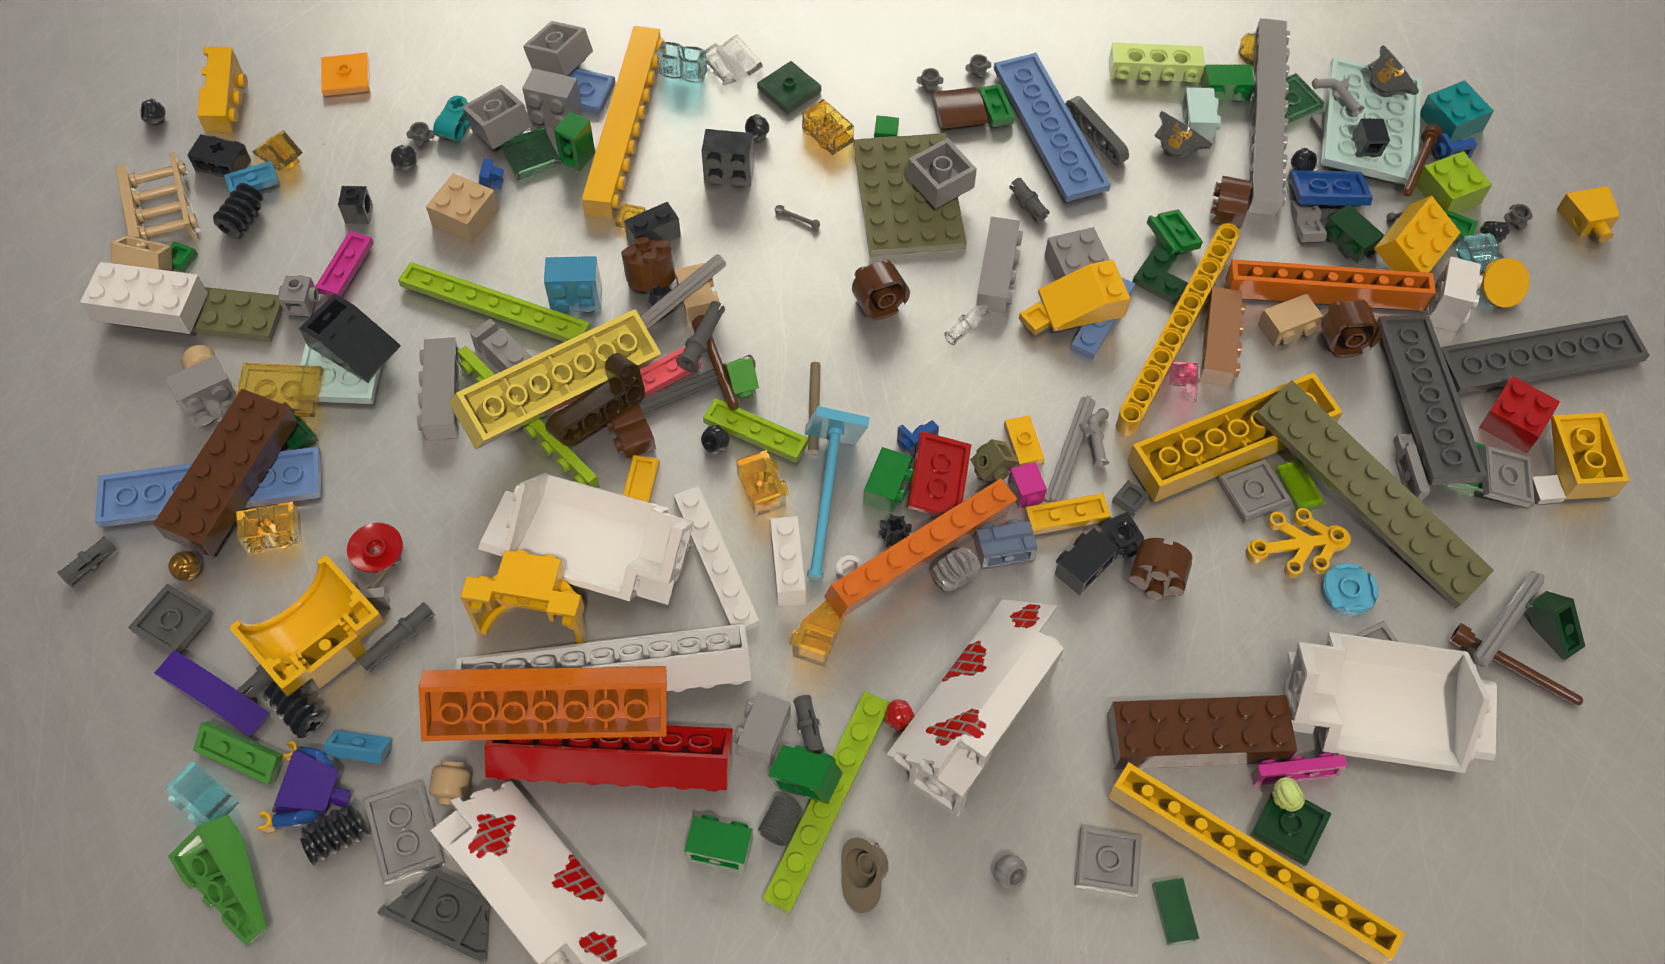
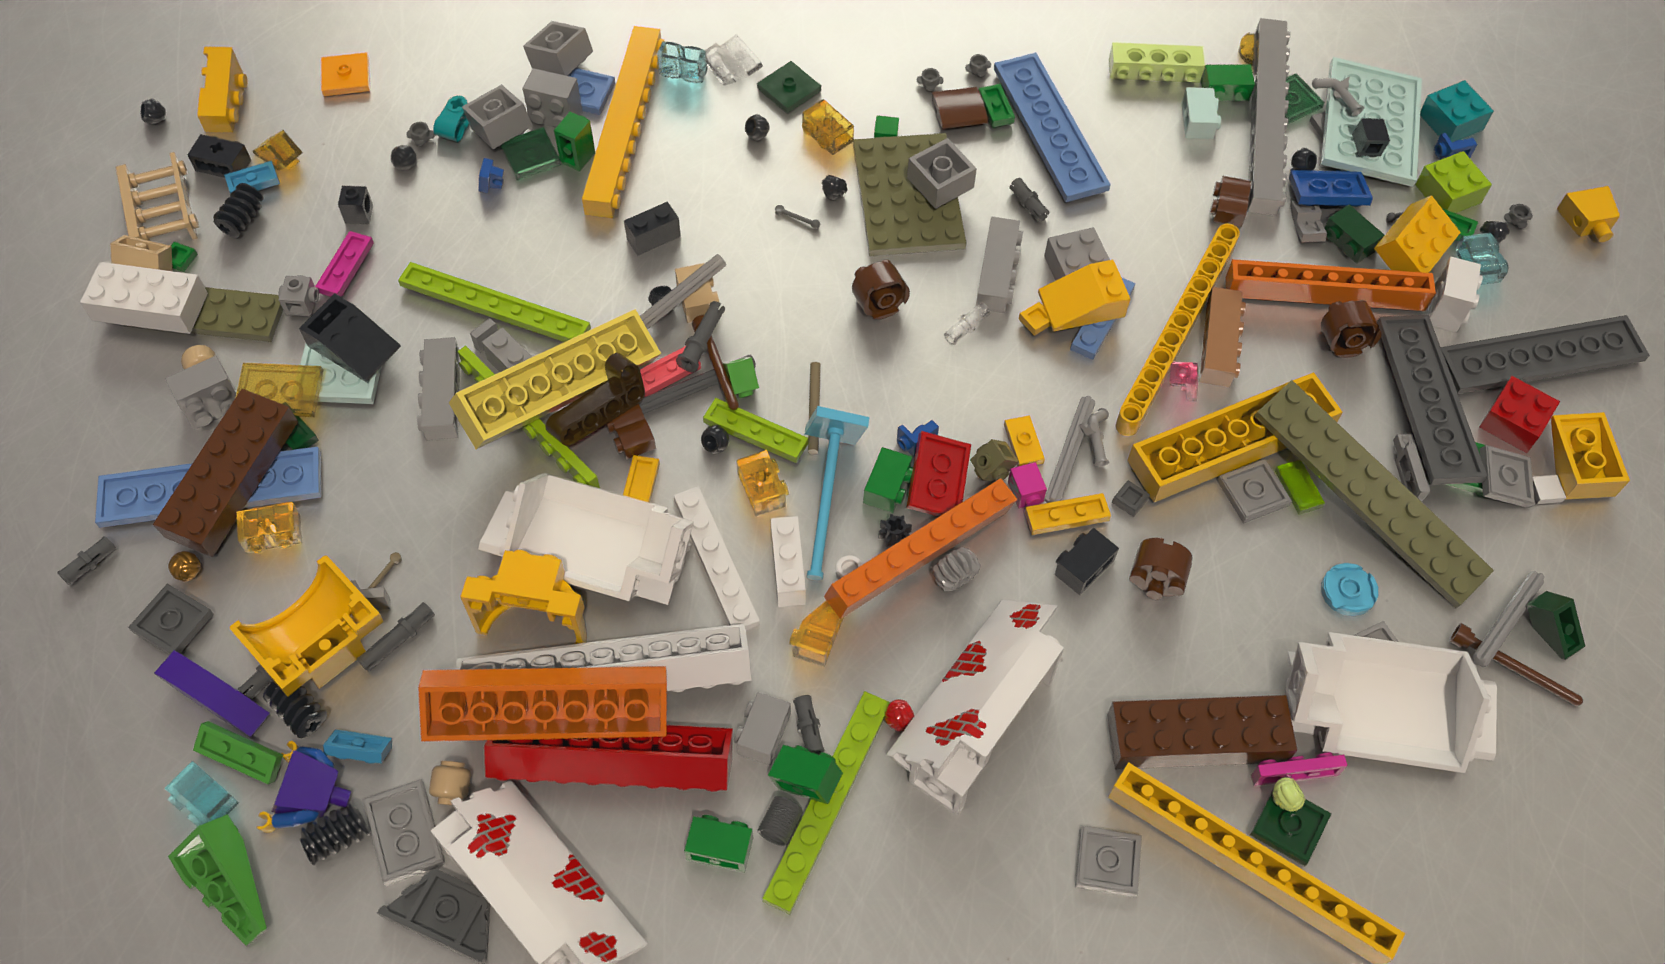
red dish [347,523,403,573] -> none
tan brick [426,173,499,243] -> none
dark azure brick [544,256,602,313] -> none
clear yellow tile [615,203,646,228] -> none
reddish brown brick [621,237,676,291] -> none
black brick [701,129,755,187] -> none
dark tan piece [841,837,889,913] -> none
sand blue brick [974,519,1038,568] -> none
light grey piece [994,855,1027,888] -> none
dark grey beam [1065,96,1129,165] -> none
black brick [1100,512,1145,560] -> none
dark green plate [1132,245,1188,305] -> none
green plate [1147,209,1203,256] -> none
clear green tile [1152,878,1200,946] -> none
dark grey hat [1154,110,1213,158] -> none
yellow plant [1245,508,1351,578] -> none
tan brick [1258,294,1323,347] -> none
dark grey hat [1368,45,1419,95] -> none
reddish brown piece [1402,124,1443,197] -> none
yellow tile [1479,258,1530,308] -> none
none -> black piece [821,175,848,200]

